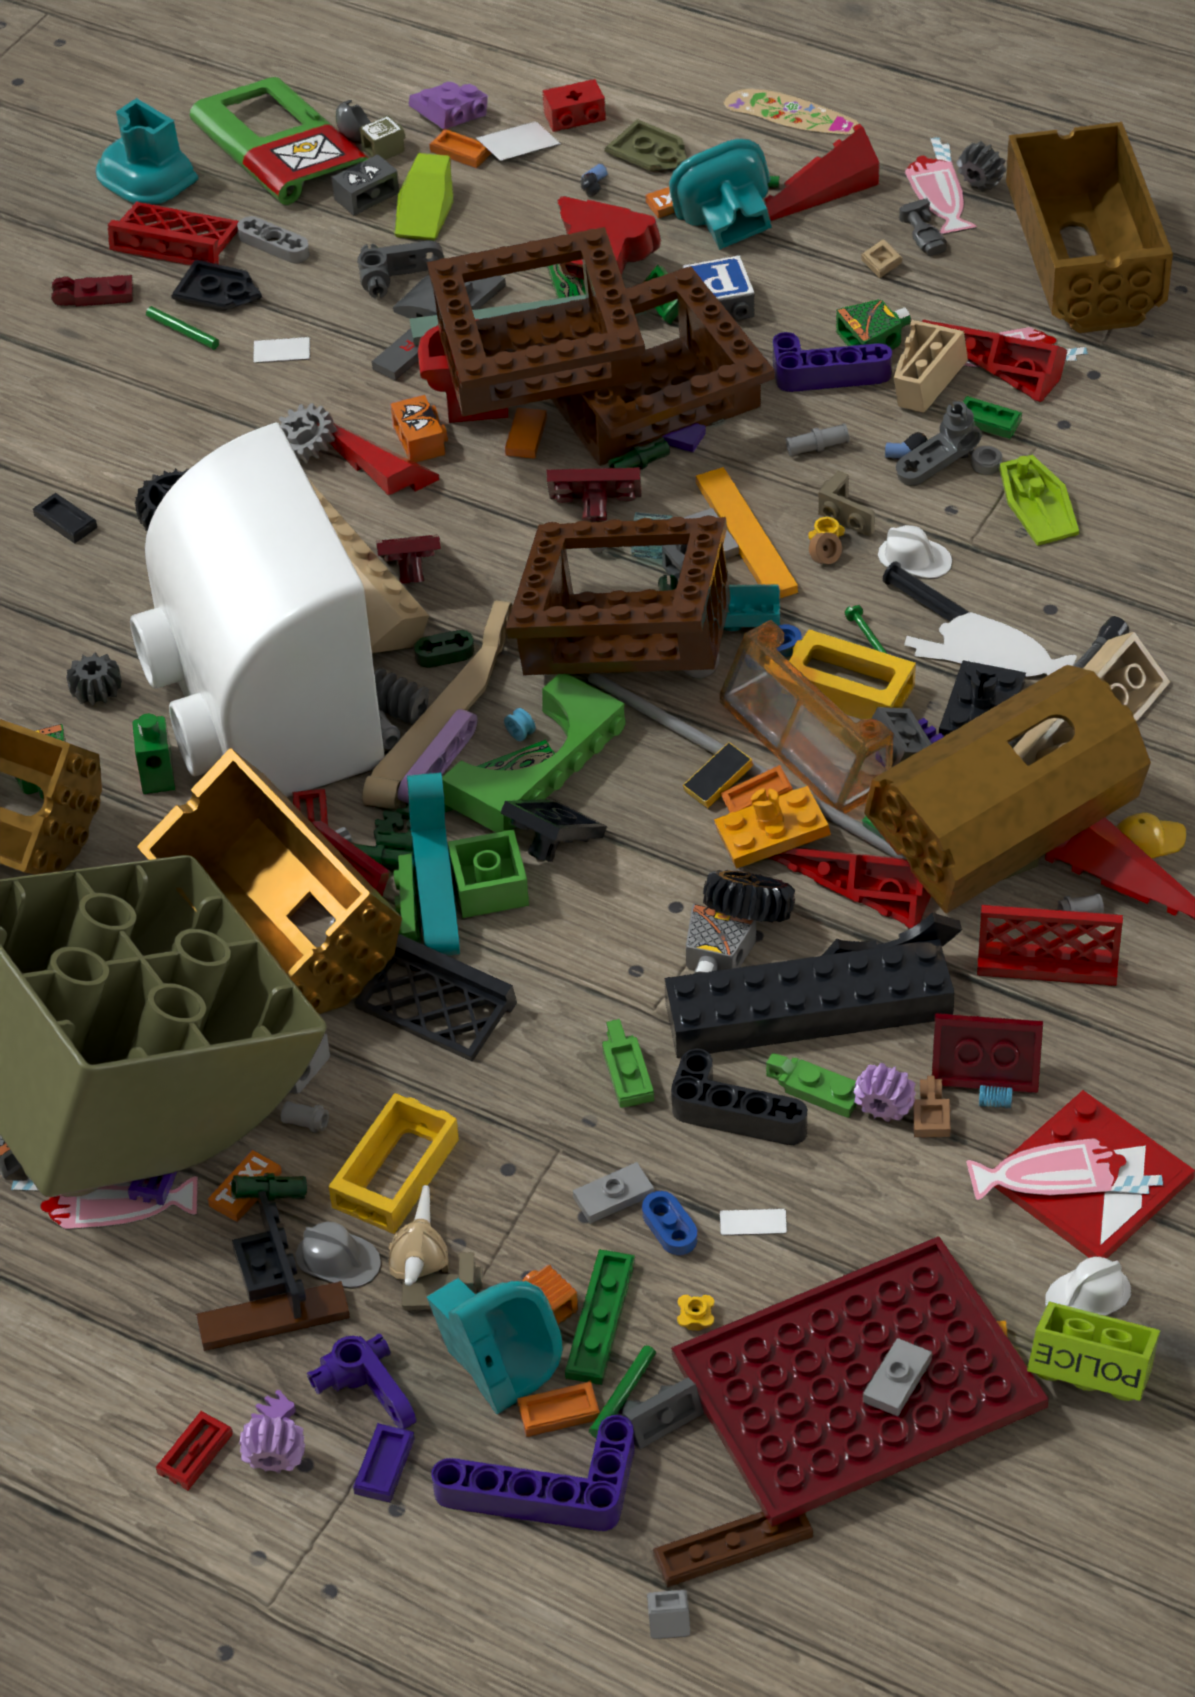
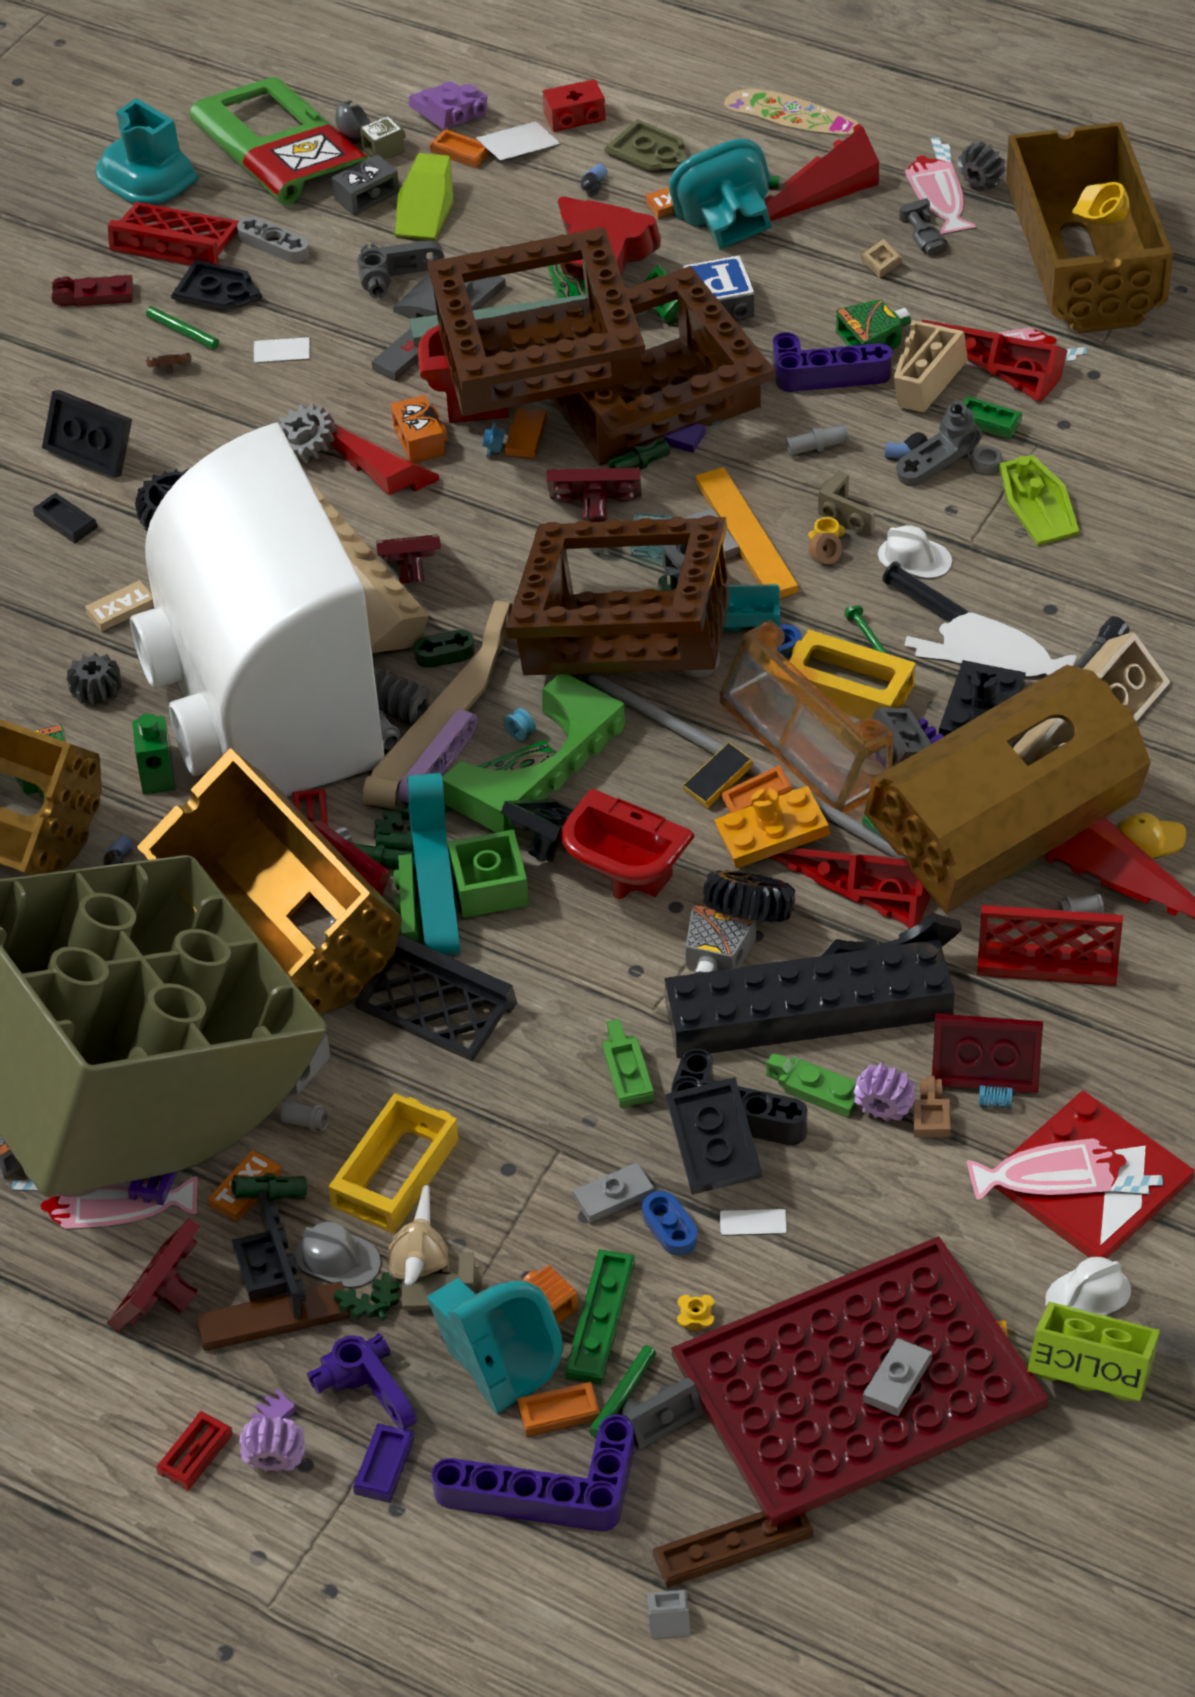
none -> black plate [42,390,132,478]
none -> tan tile [85,580,154,632]
none -> arm [103,835,134,866]
none -> dark red plate [106,1218,201,1332]
none -> reddish brown piece [146,352,192,373]
none -> dark green animal [333,1272,400,1321]
none -> dark azure plate [482,421,505,457]
none -> red piece [562,789,695,899]
none -> black plate [665,1077,762,1195]
none -> yellow cap [1072,182,1130,225]

